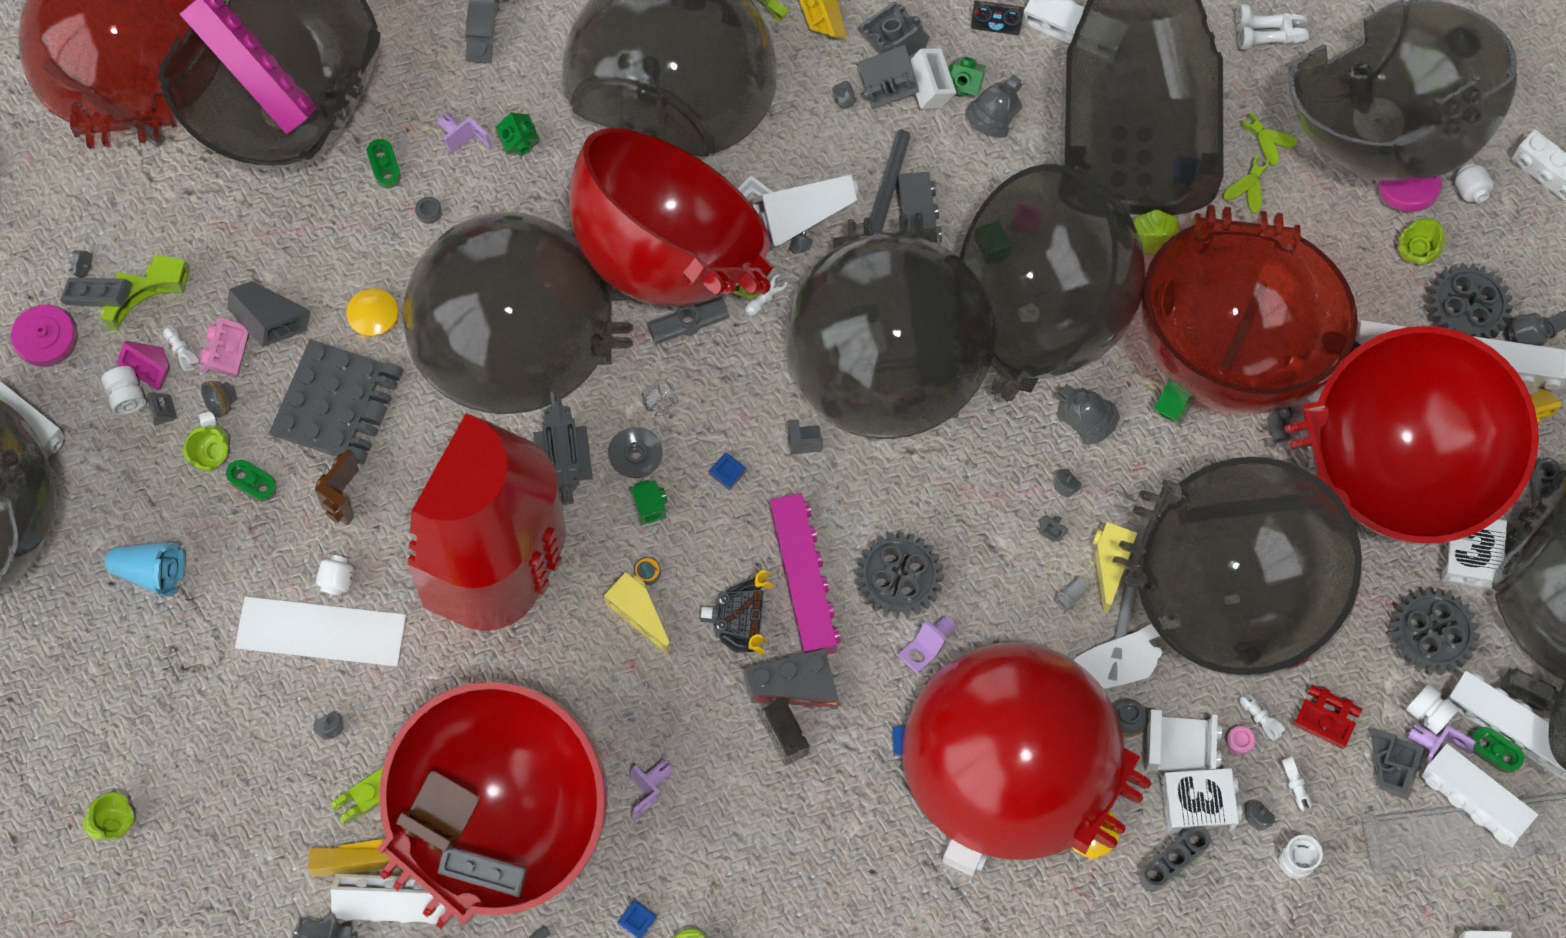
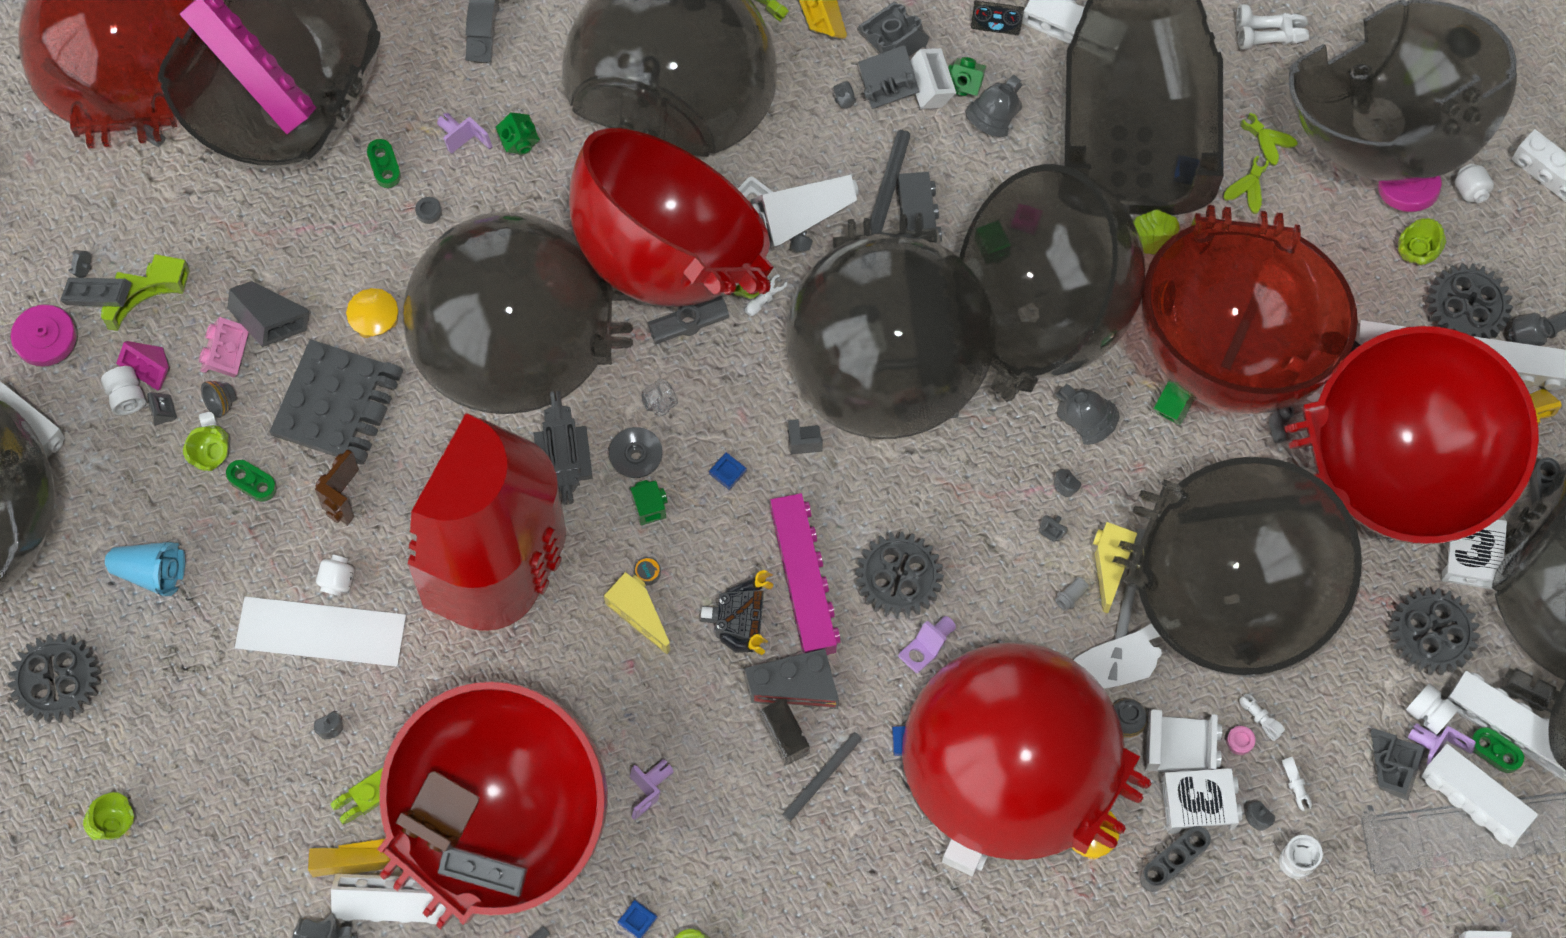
white piece [163,327,199,371] -> none
red plate [1293,684,1363,750] -> none
none -> dark grey gear [8,634,101,724]
none -> dark grey bar [782,732,862,822]

